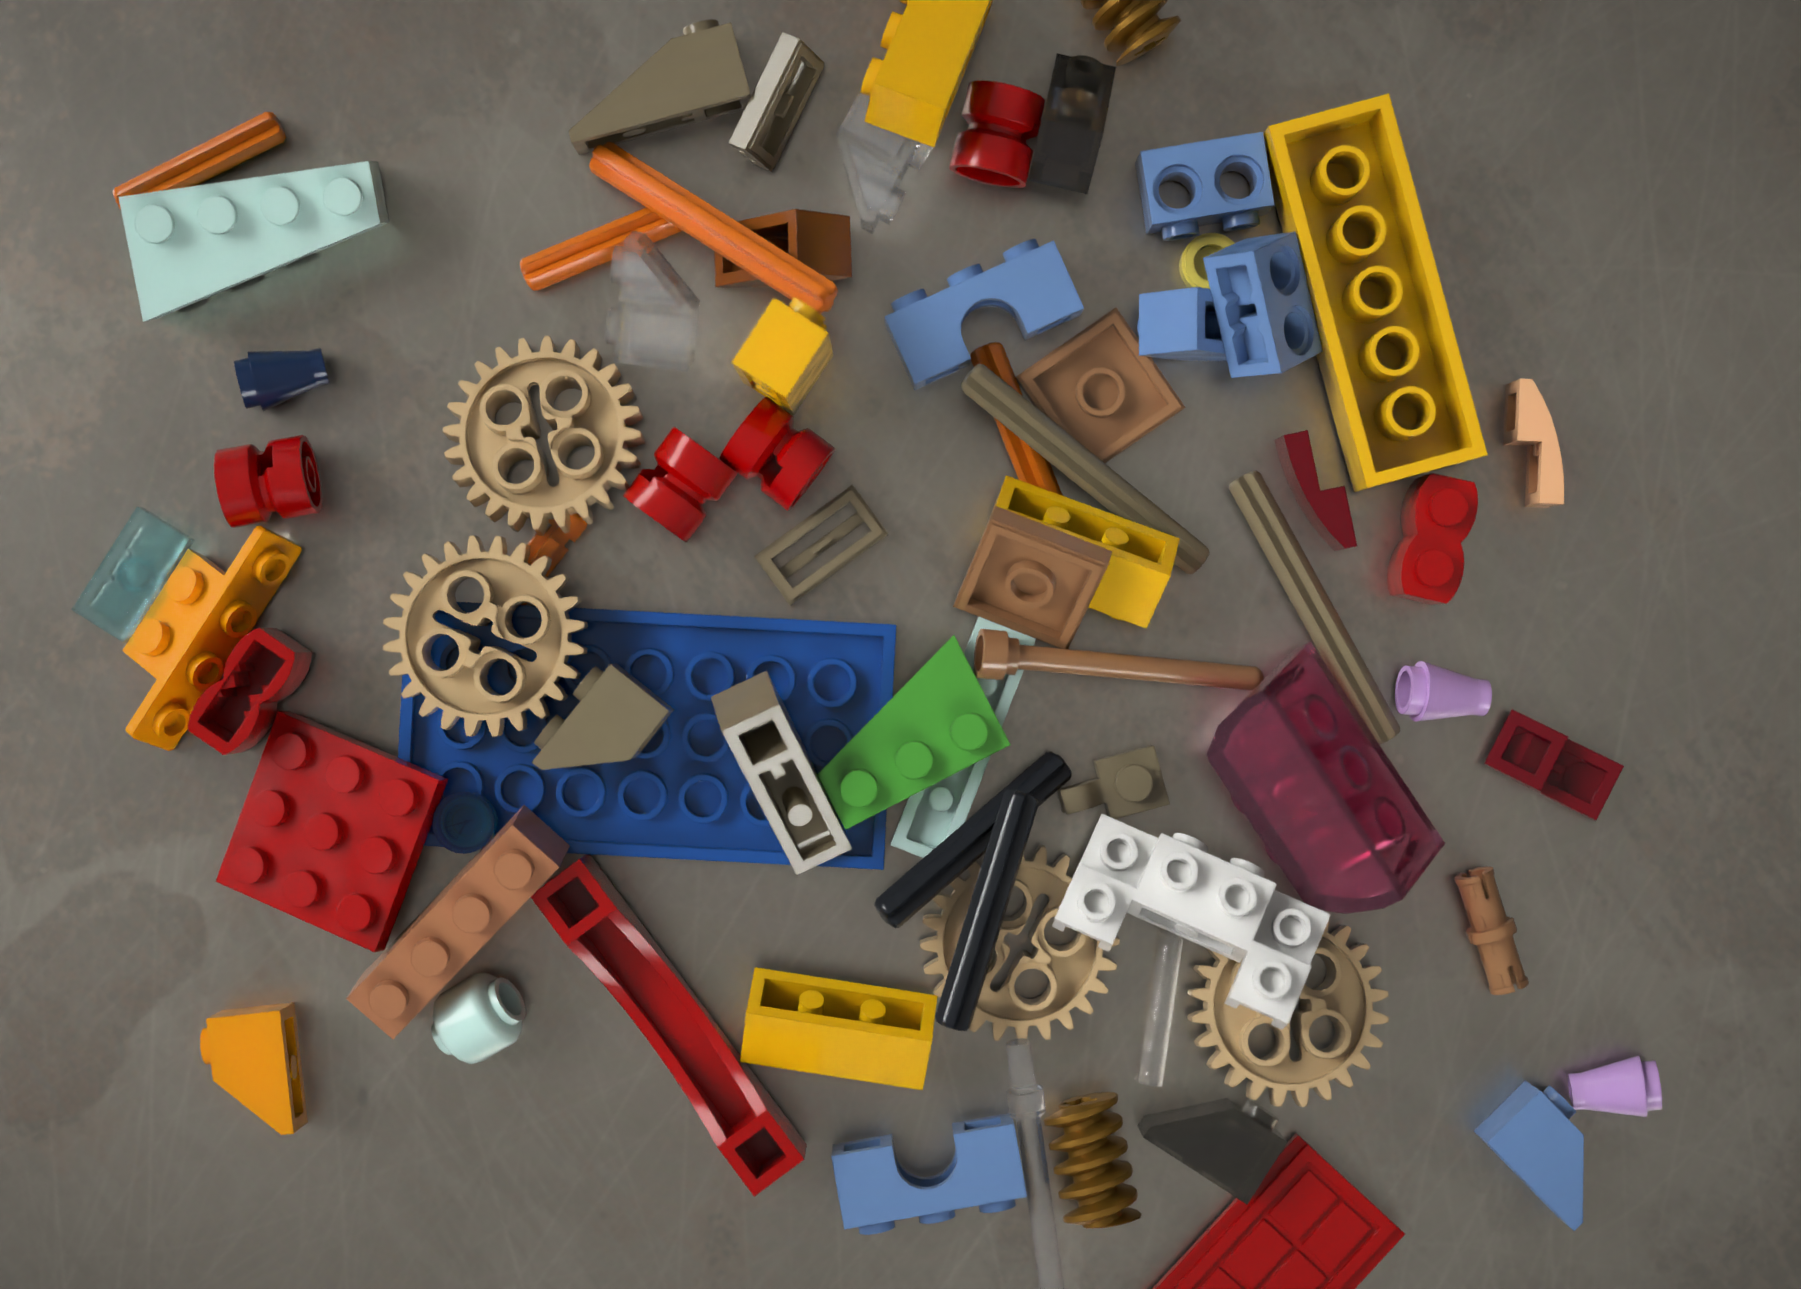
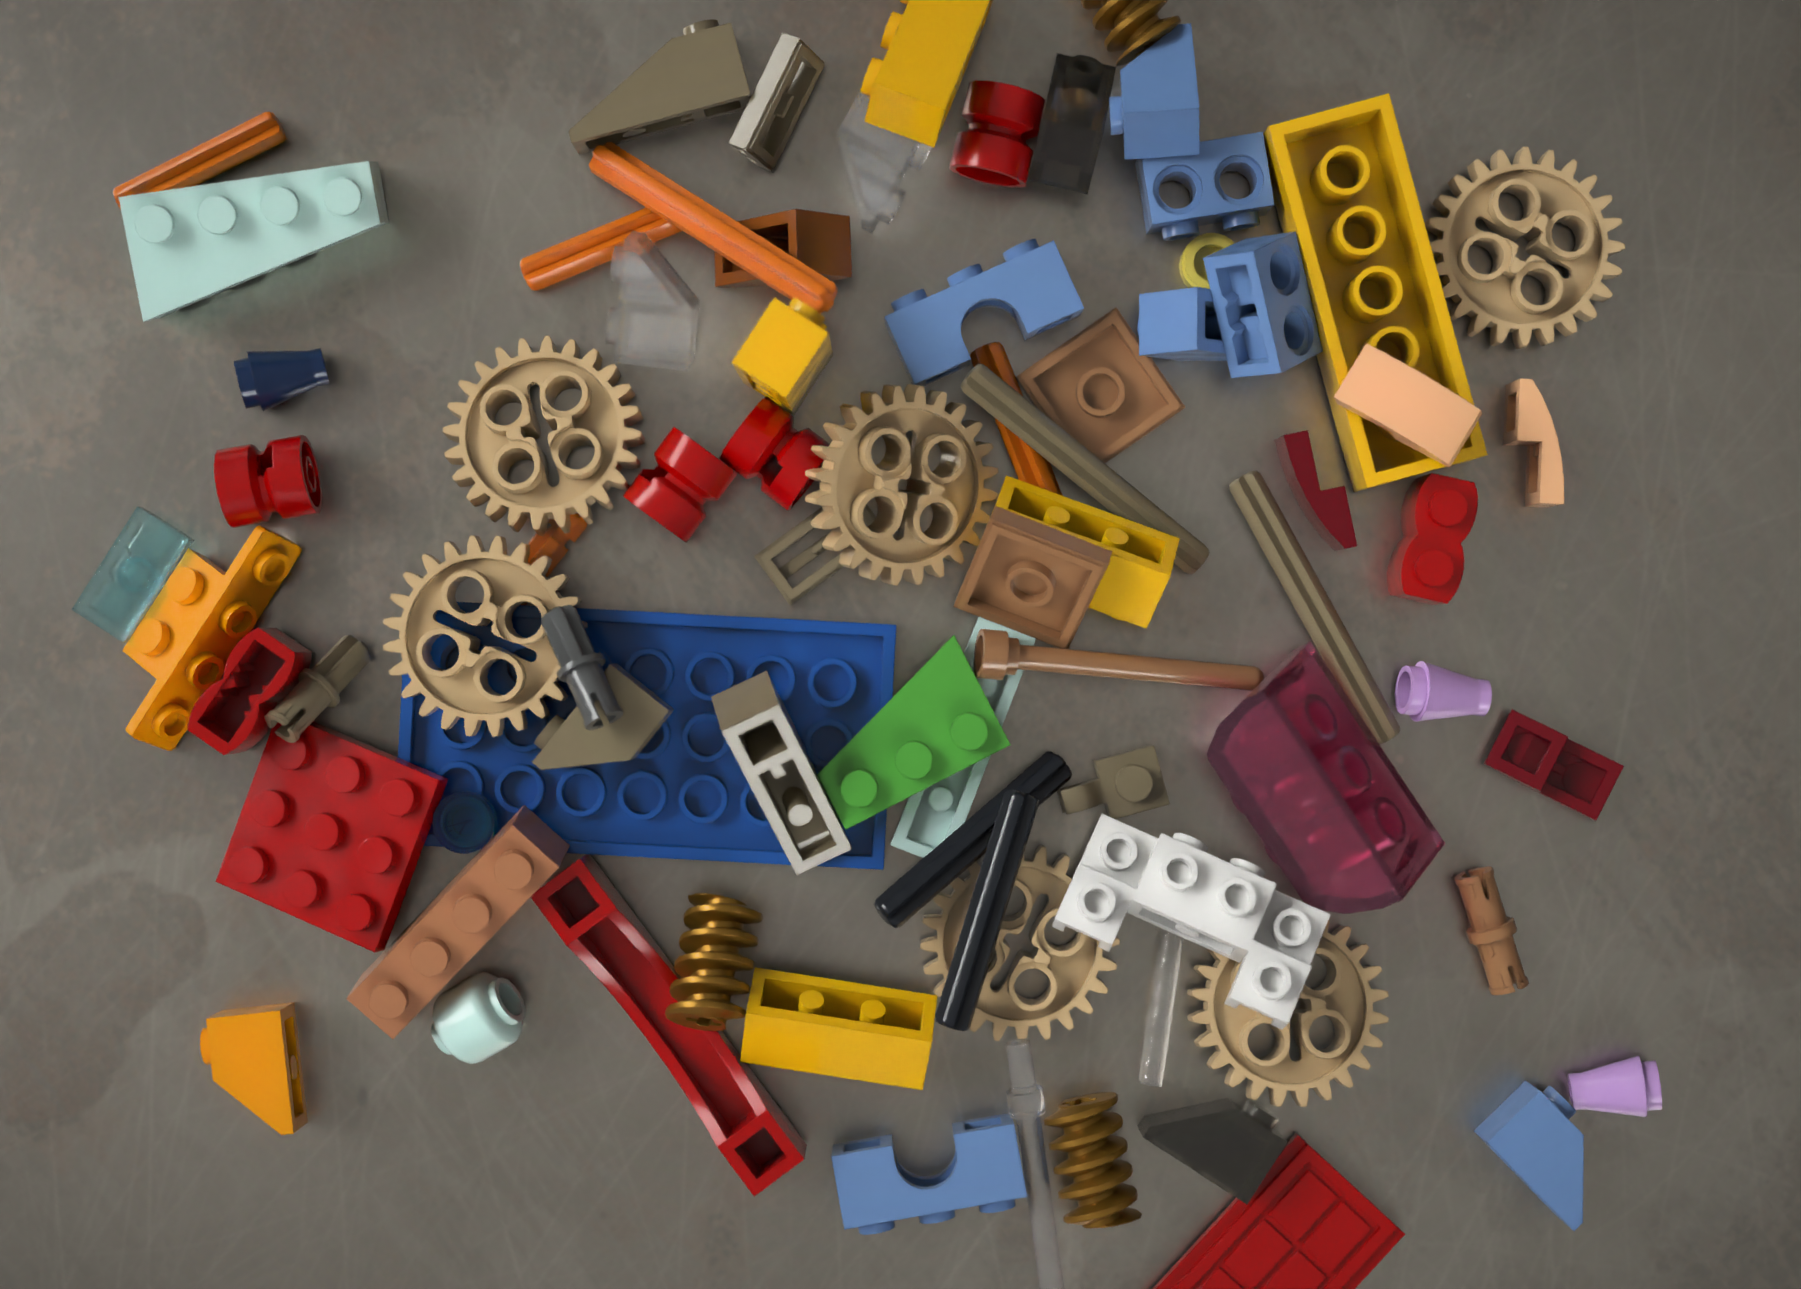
none -> dark tan axle [265,635,371,743]
none -> dark grey axle [541,605,624,730]
none -> pearl gold piece [665,893,763,1031]
none -> tan gear [805,384,999,586]
none -> medium blue slope [1109,23,1200,160]
none -> light nougat slope [1334,343,1482,468]
none -> tan gear [1425,147,1625,349]

